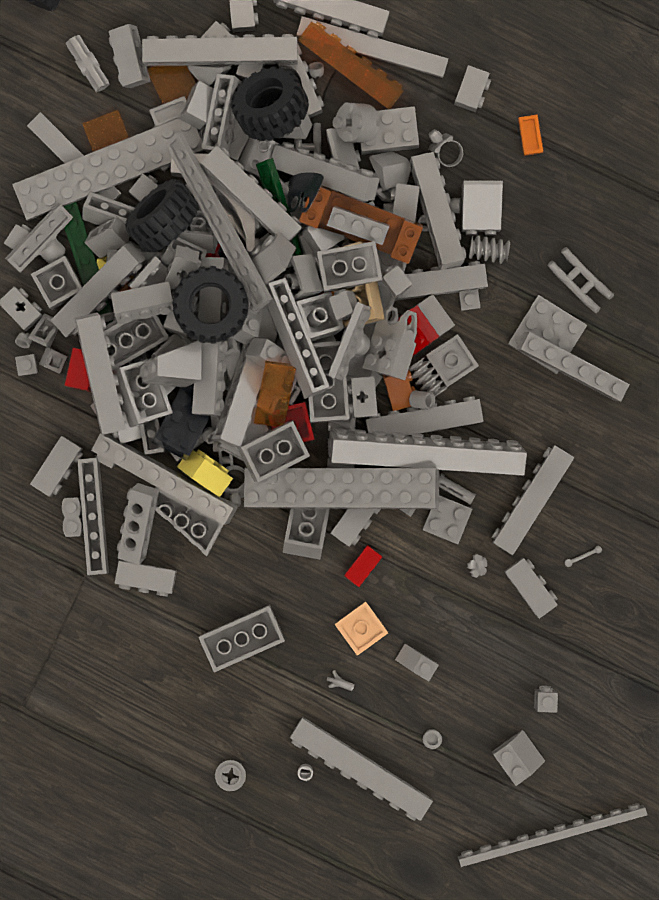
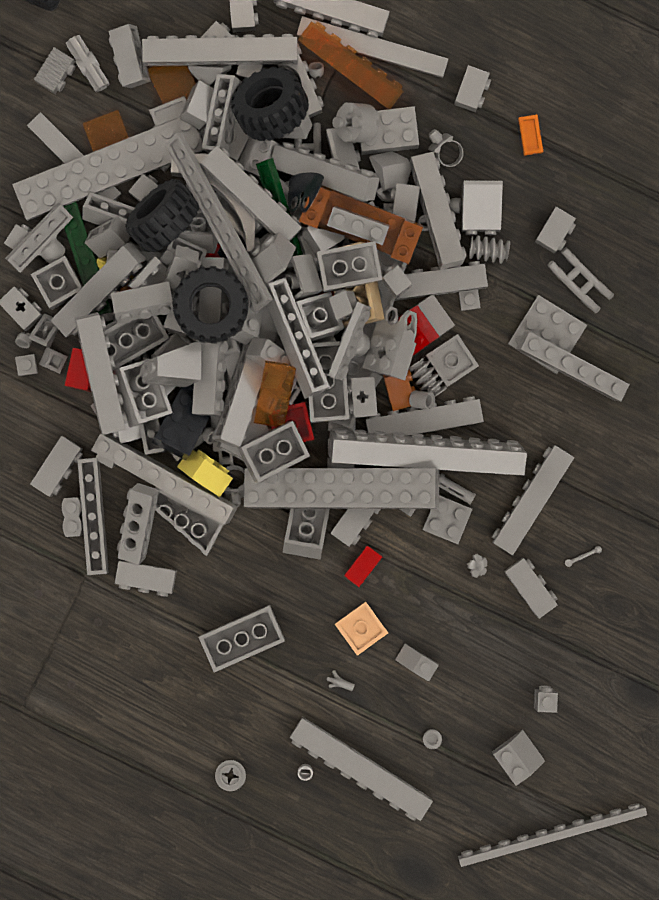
none -> light grey brick [34,47,76,95]
none -> light grey brick [535,207,576,253]

